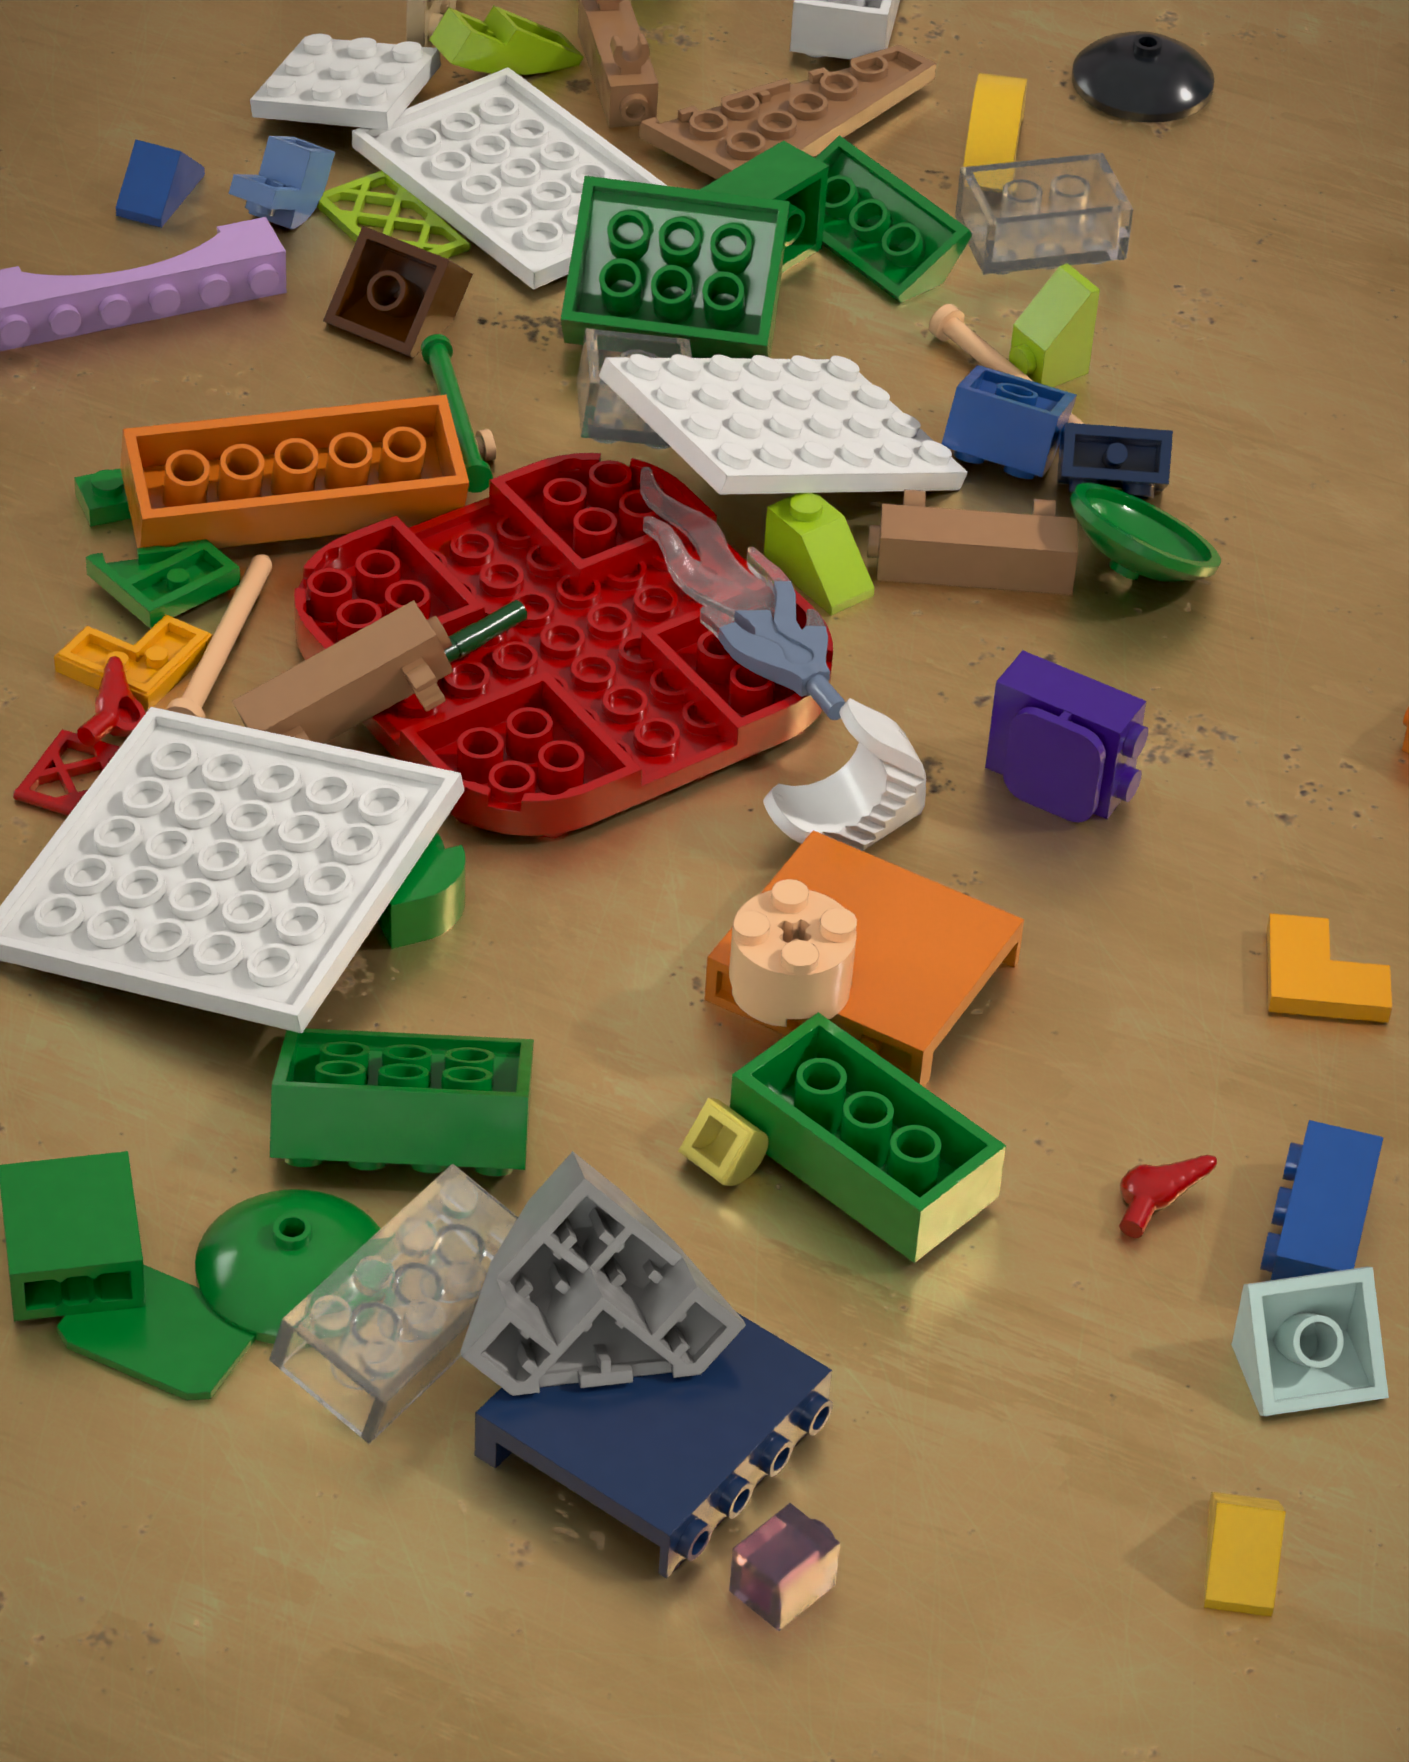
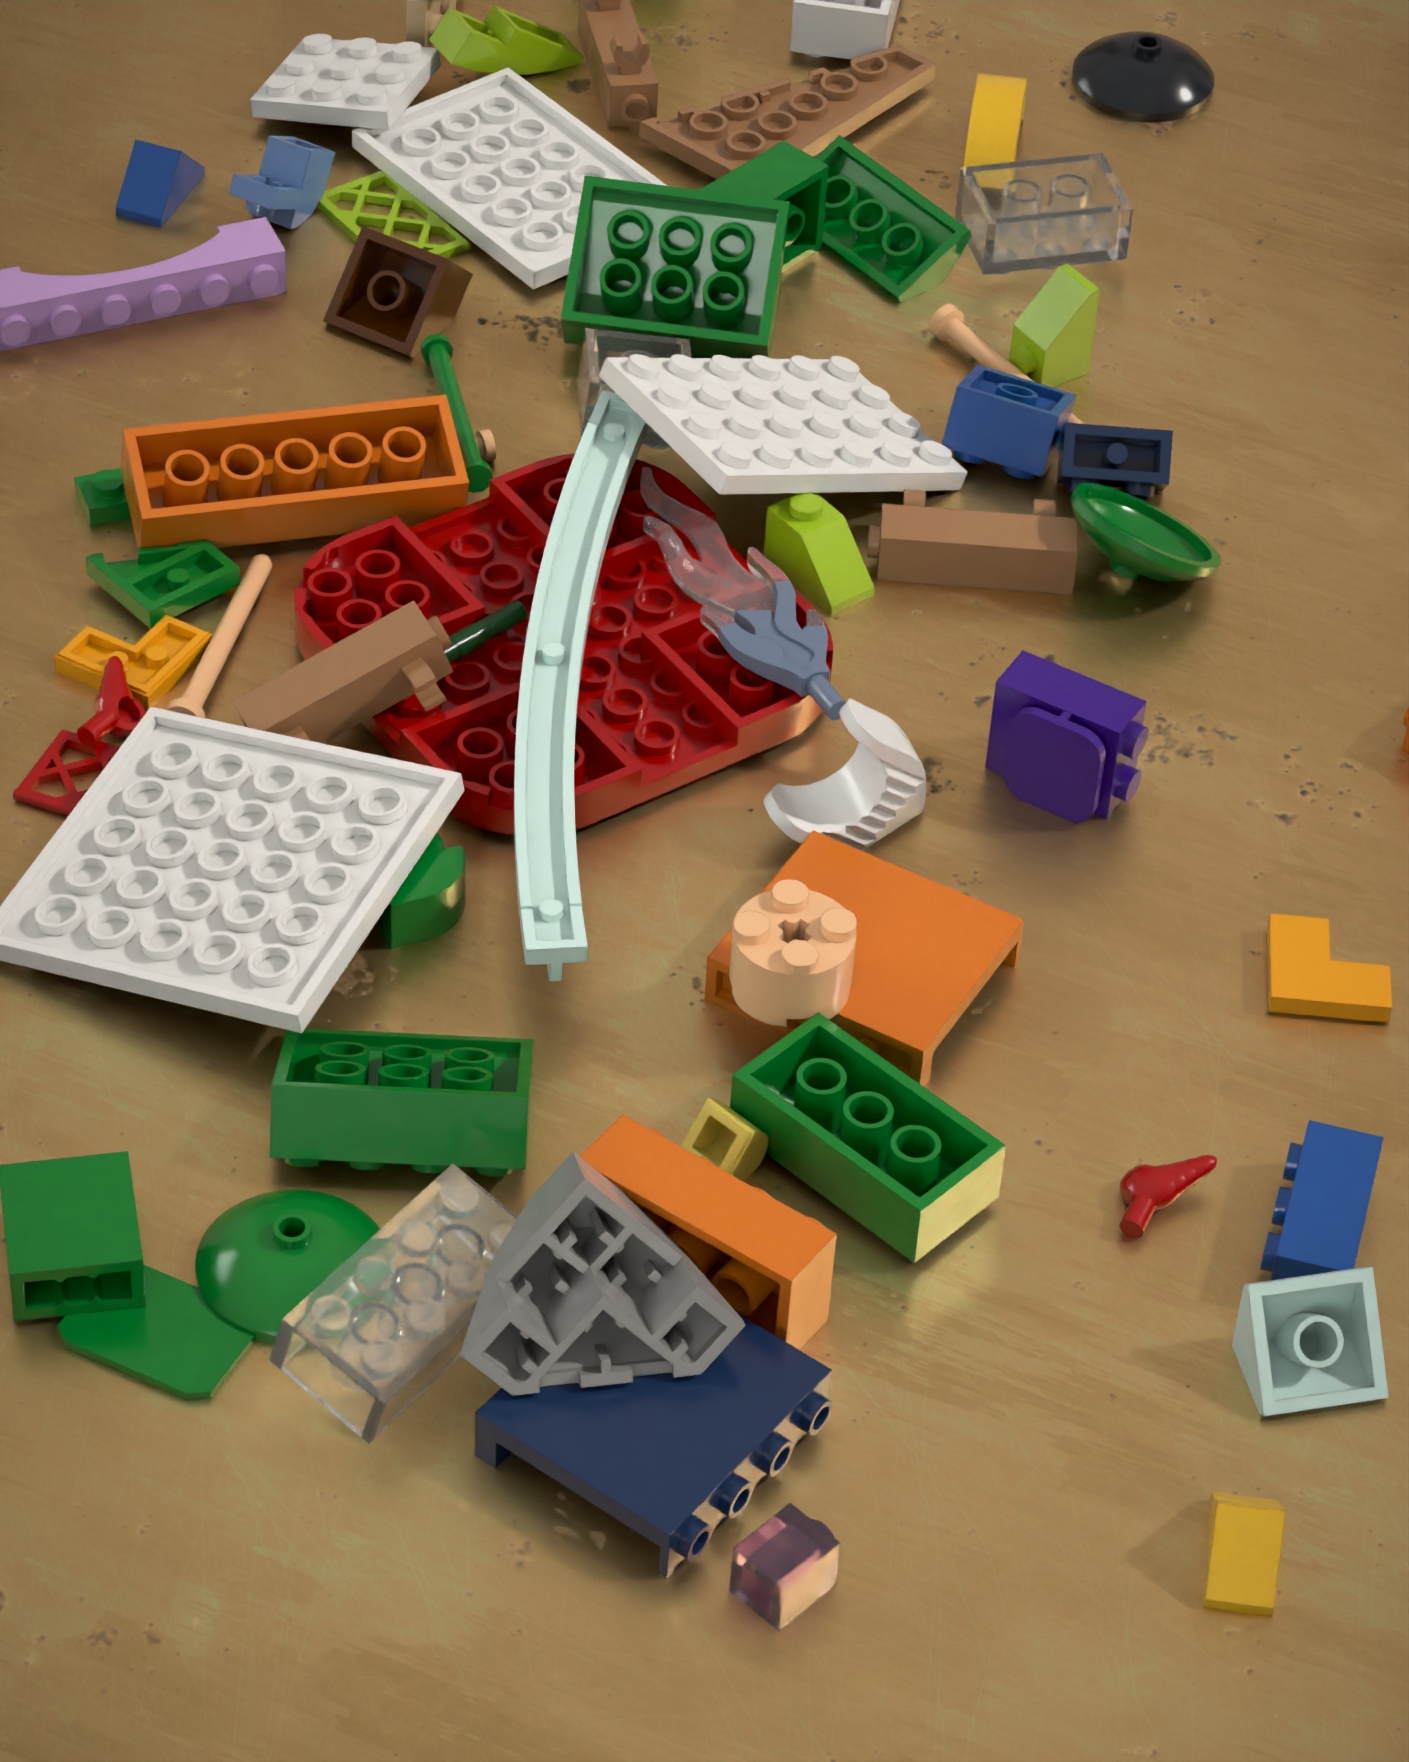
none -> light aqua piece [514,390,649,981]
none -> orange brick [579,1114,837,1350]

